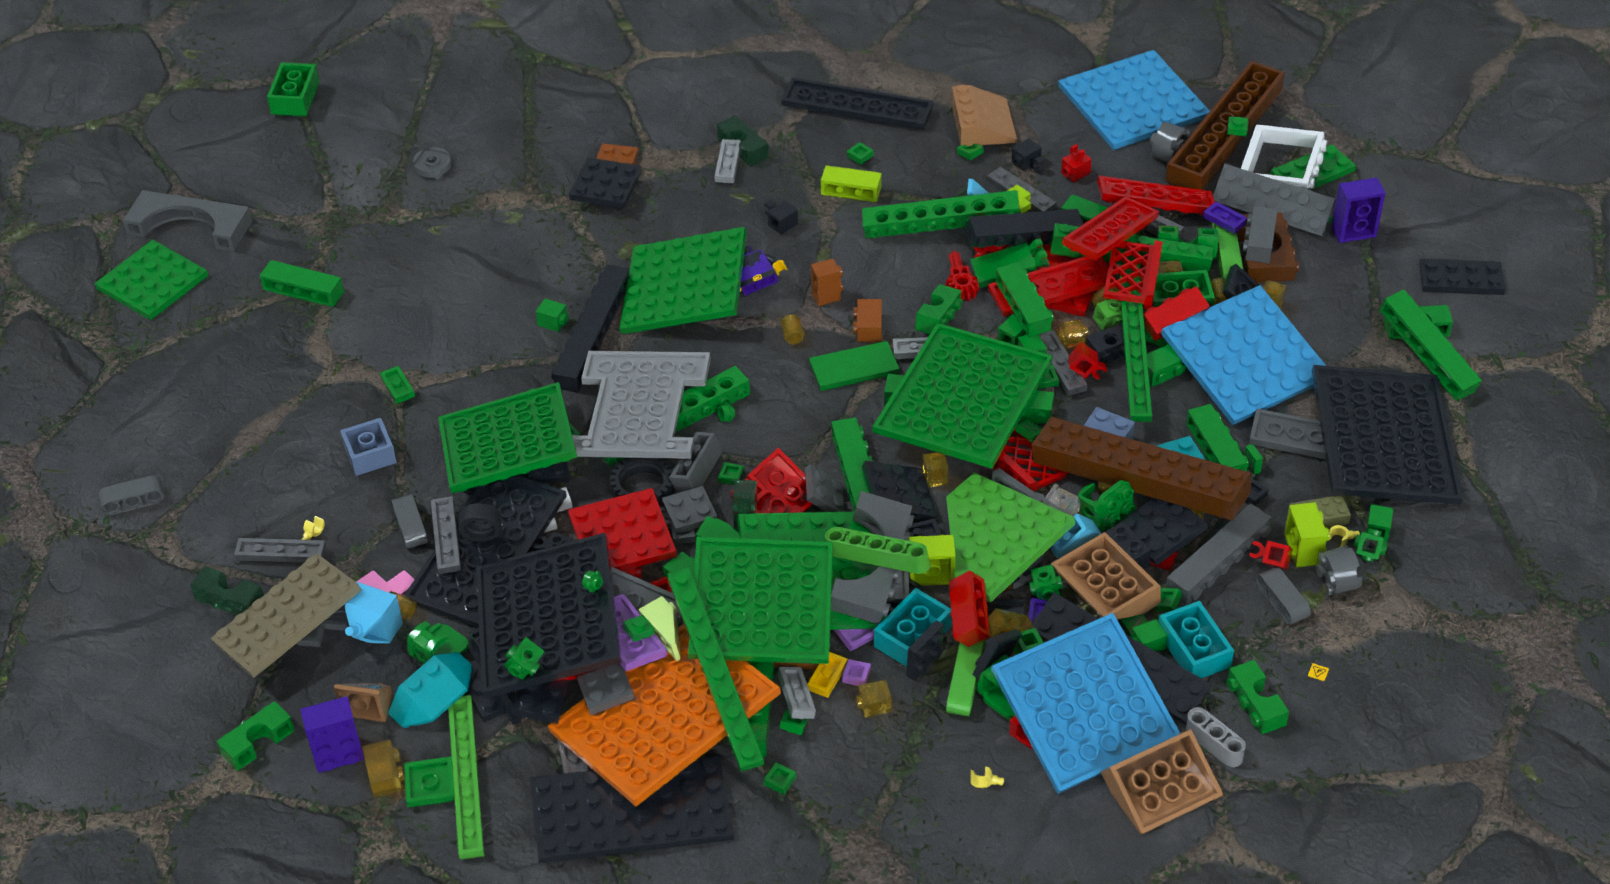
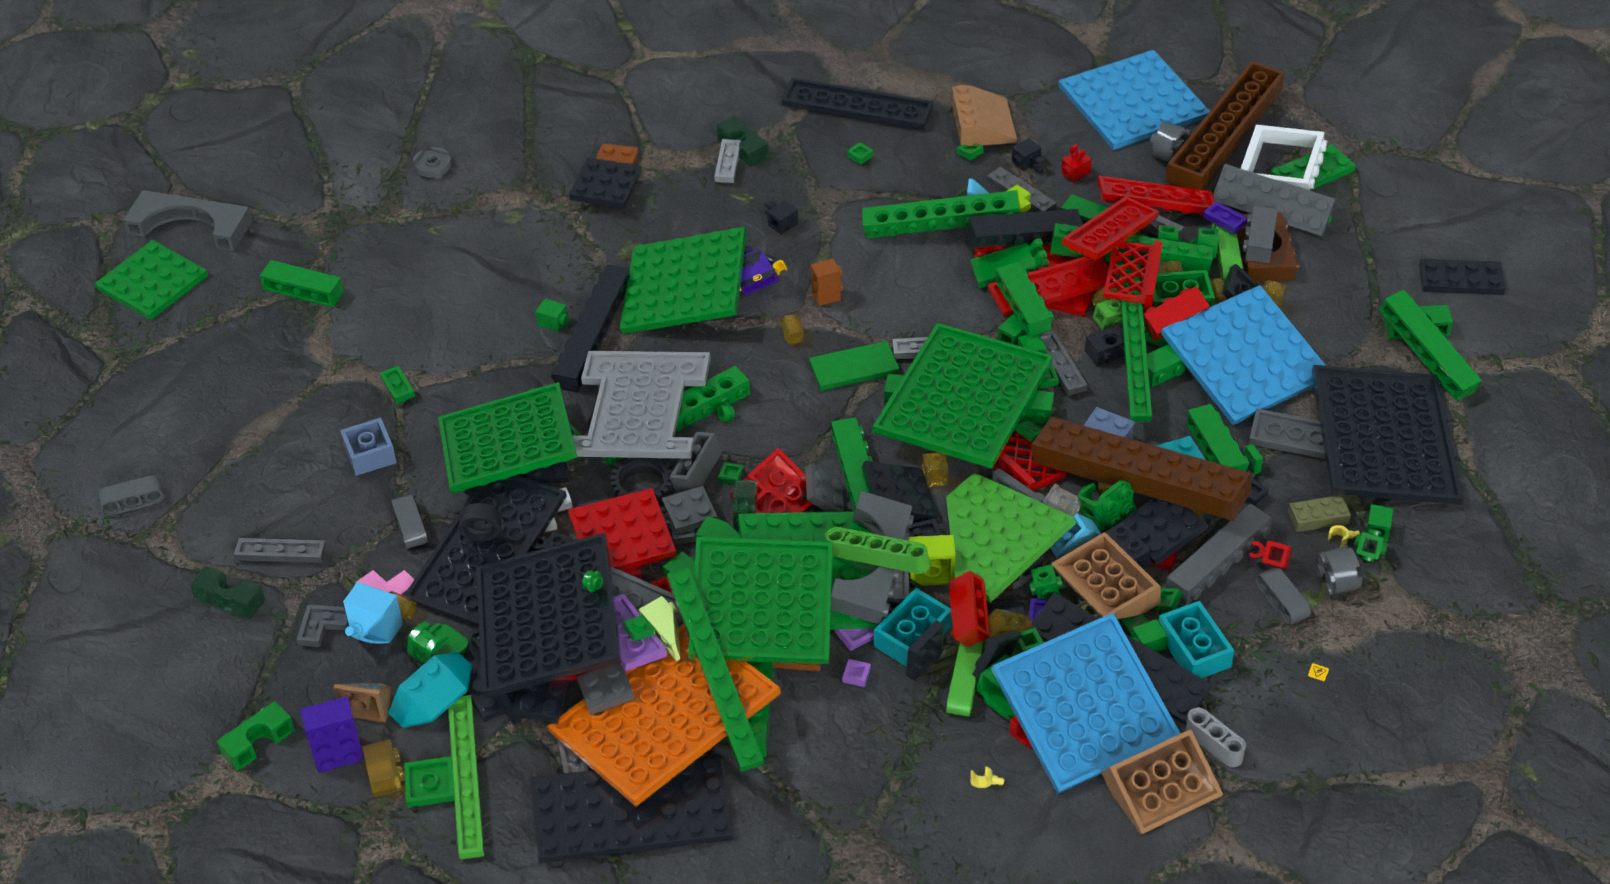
dark tan plate [210,553,362,678] -> none
green brick [267,62,320,116] -> none
light yellow piece [301,516,325,540] -> none
flat silver plate [431,496,461,574] -> none
green brick [503,637,544,680] -> none
green plate [763,763,796,795] -> none
light grey plate [777,667,816,719] -> none
green plate [779,708,809,735] -> none
yellow plate [807,652,848,698] -> none
lime brick [821,166,882,202] -> none
dark orange brick [853,299,882,342] -> none
clear yellow brick [855,680,892,718] -> none
green arch [915,284,963,334] -> none
red gear [945,251,979,302] -> none
clear yellow head [1057,320,1089,348] -> none
red brick [1068,342,1107,380] -> none
green arch [1226,660,1289,735] -> none
green plate [1227,117,1248,136] -> none
lime brick [1284,502,1330,567] -> none
dark purple brick [1331,177,1386,243] -> none

